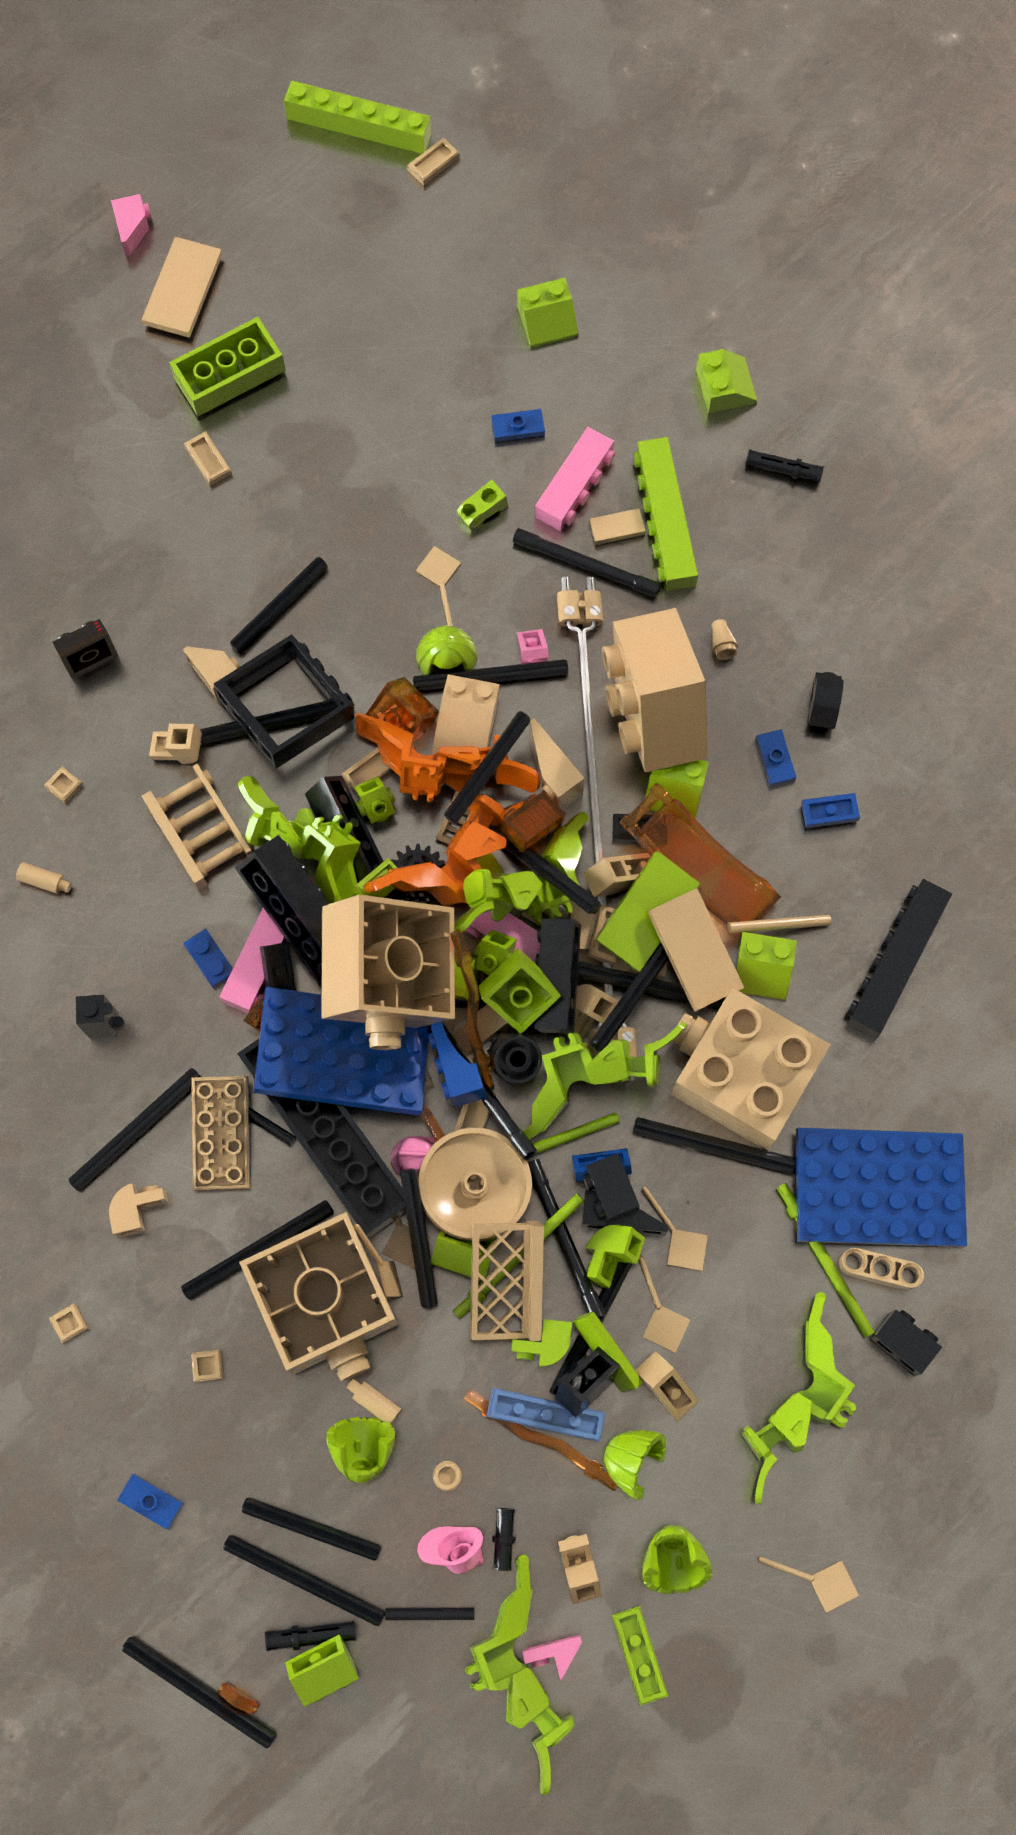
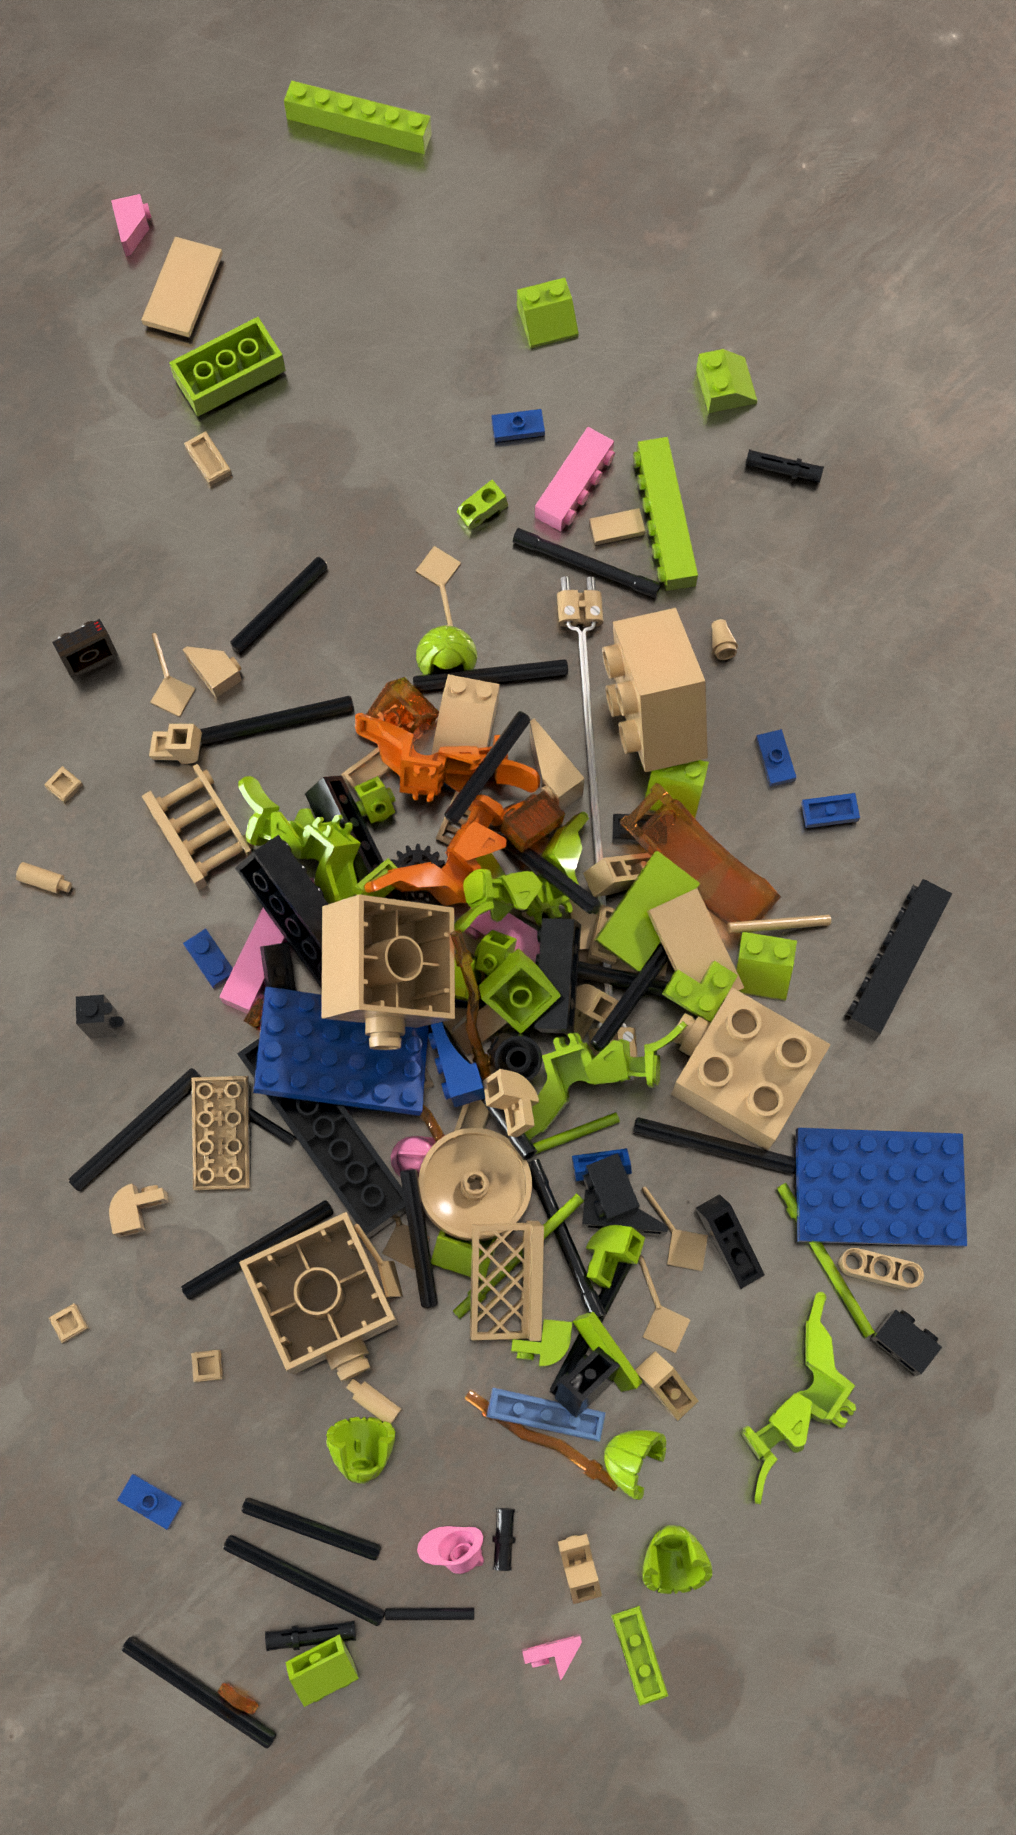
black window [213,634,355,769] -> none
tan tile [407,137,460,186] -> none
tan tile [433,1461,462,1491] -> none
lime piece [464,1555,575,1795] -> none
bright pink slope [516,629,549,664] -> none
tan piece [758,1557,859,1613] -> none
black brick [809,672,844,729] -> none
none -> tan piece [150,633,196,717]
none -> tan brick [483,1069,539,1137]
none -> lime plate [662,961,738,1023]
none -> black slope [695,1194,765,1289]

